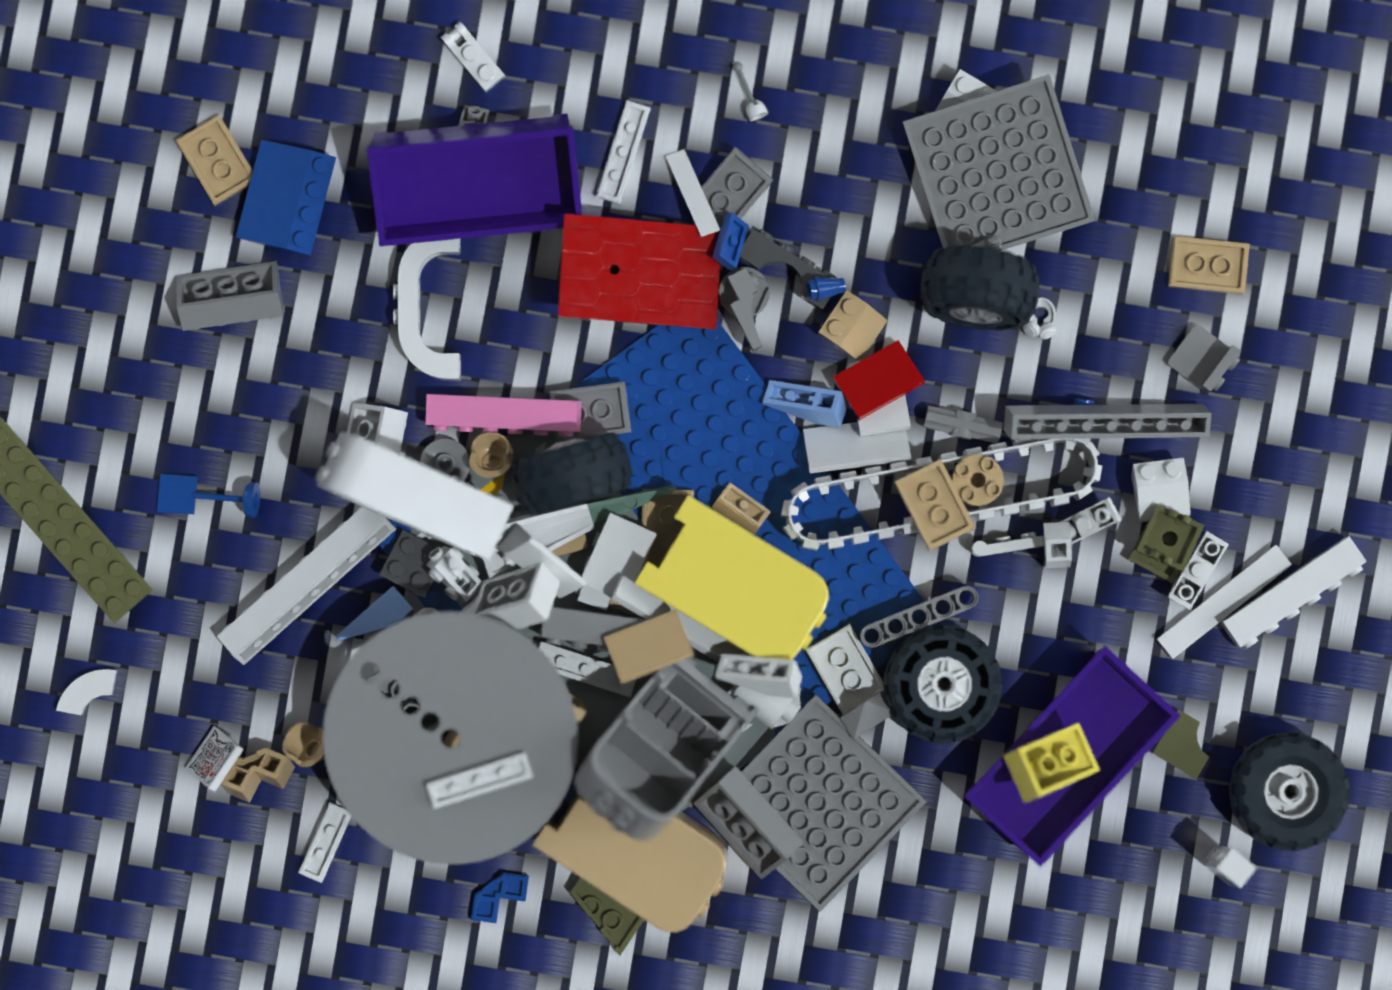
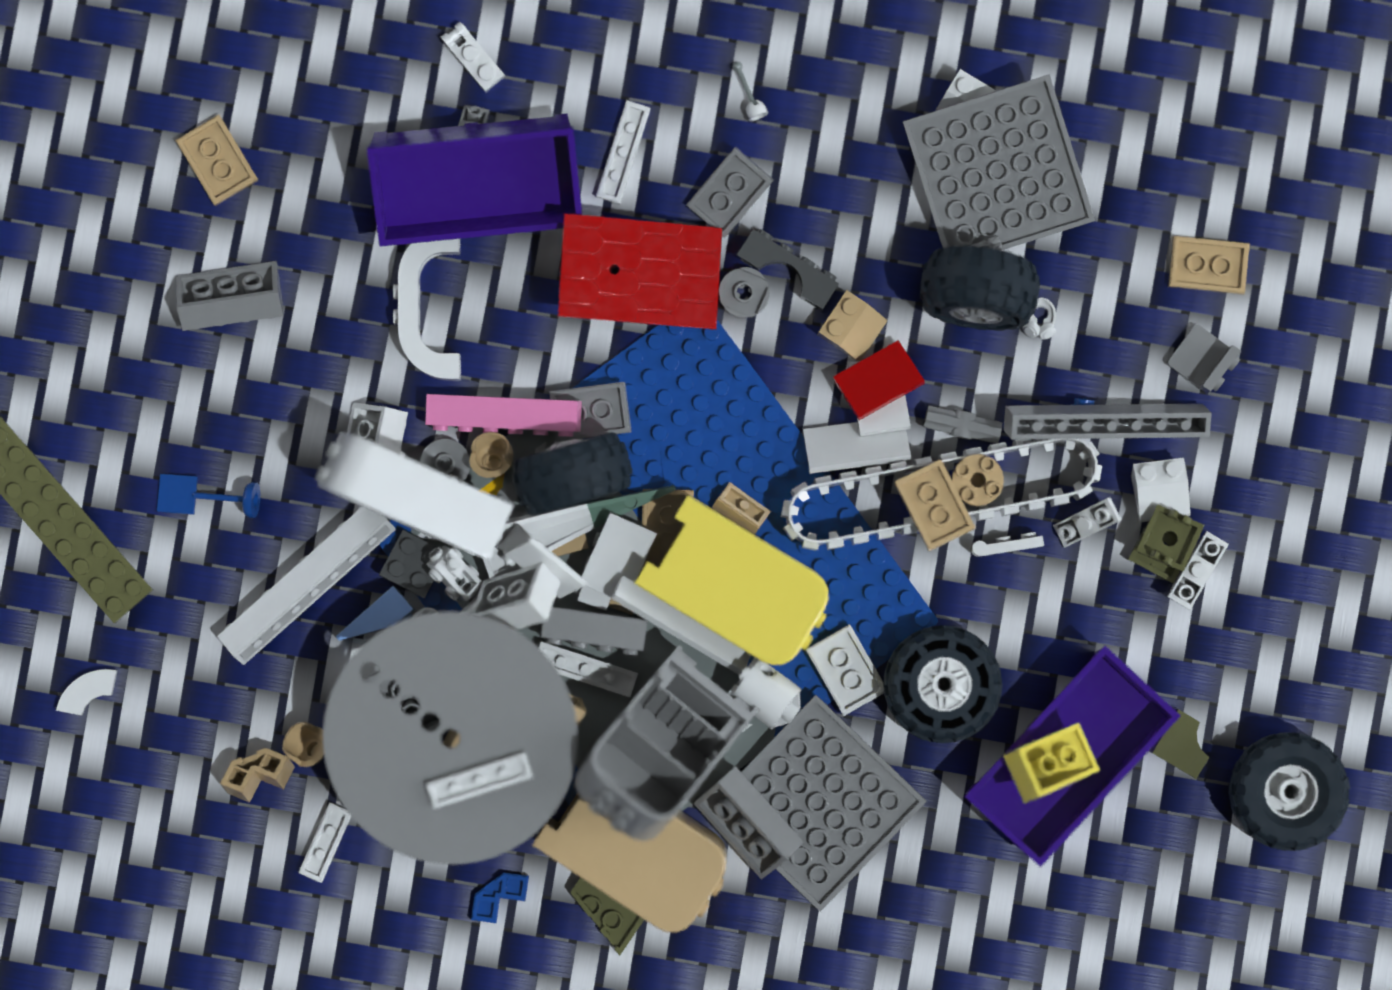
white tile [185,726,243,792] -> none
blue slope [235,140,336,257] -> none
tan tile [604,609,694,684] -> none
white sticker [666,149,720,237] -> none
blue plate [712,212,749,270] -> none
white slope [715,654,802,699] -> none
light grey slope [727,268,762,352] -> none
light blue slope [763,380,847,428] -> none
blue cone [806,277,846,302] -> none
light grey slope [840,691,892,740] -> none
light grey beam [859,586,978,648] -> none
white slope [1043,522,1072,569] -> none
white tile [1156,545,1292,659] -> none
white brick [1204,846,1257,888] -> none
white brick [1220,536,1367,649] -> none

